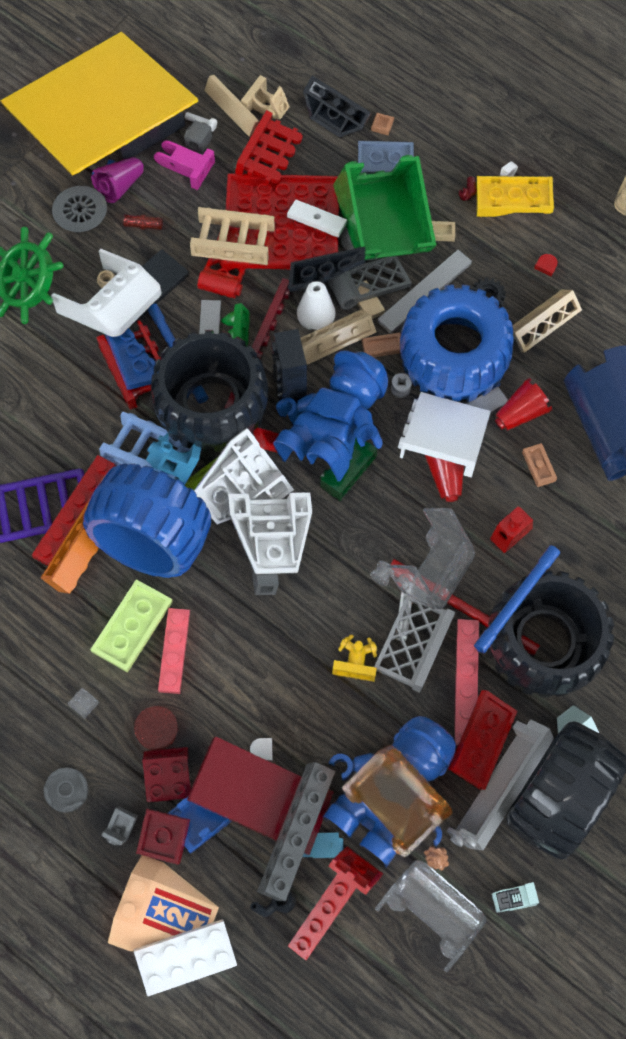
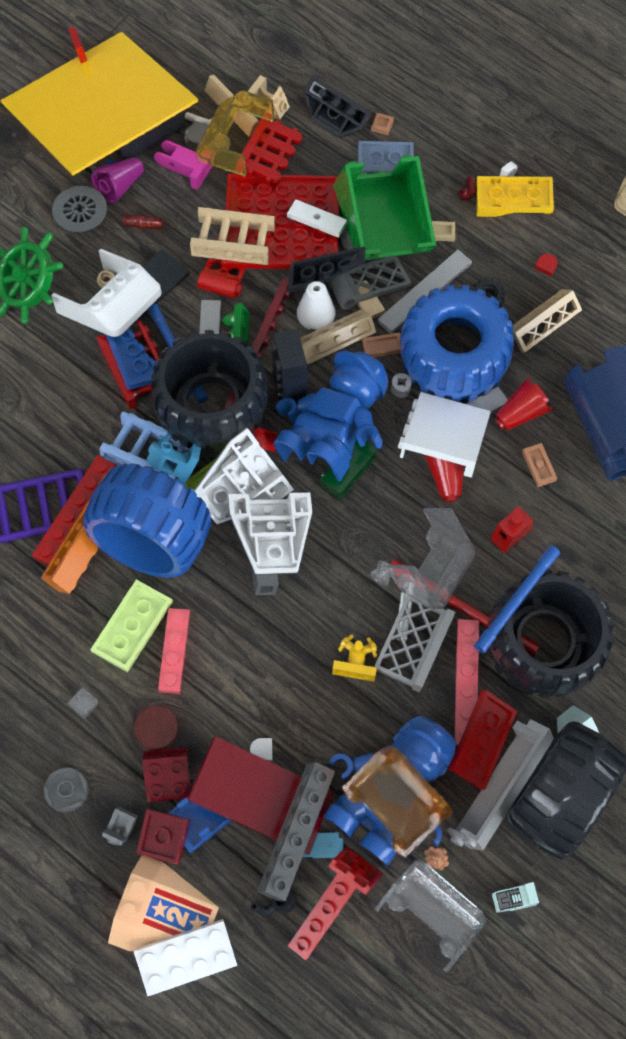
none -> red tile [68,27,87,63]
none -> clear yellow windscreen [196,91,274,176]

